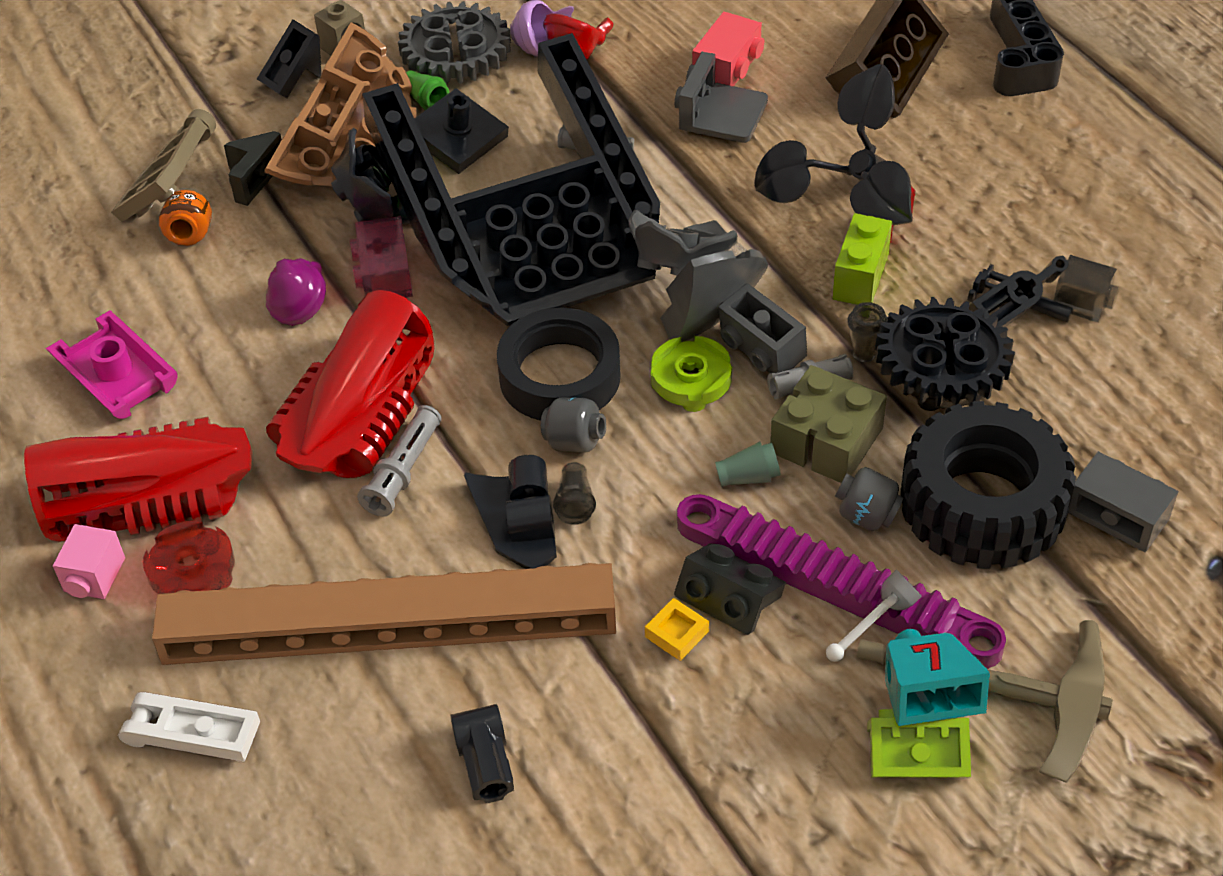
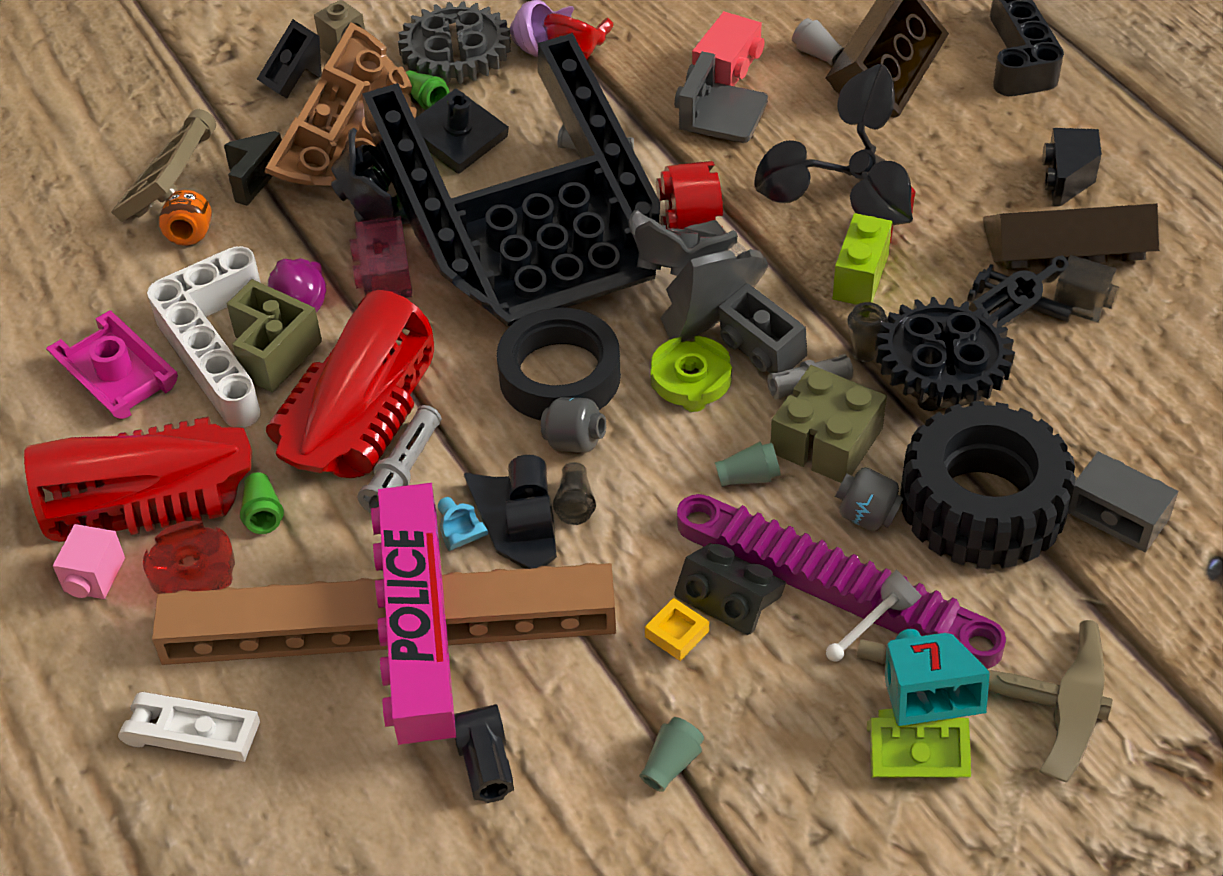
none -> white beam [147,246,261,428]
none -> olive brick [227,279,322,393]
none -> bright green cone [240,472,284,534]
none -> dark pink brick [371,483,456,745]
none -> medium azure piece [438,497,488,551]
none -> sand green cone [640,717,704,792]
none -> red brick [656,161,723,230]
none -> light grey cone [792,18,844,66]
none -> dark brown slope [983,203,1160,269]
none -> black slope [1042,128,1102,206]

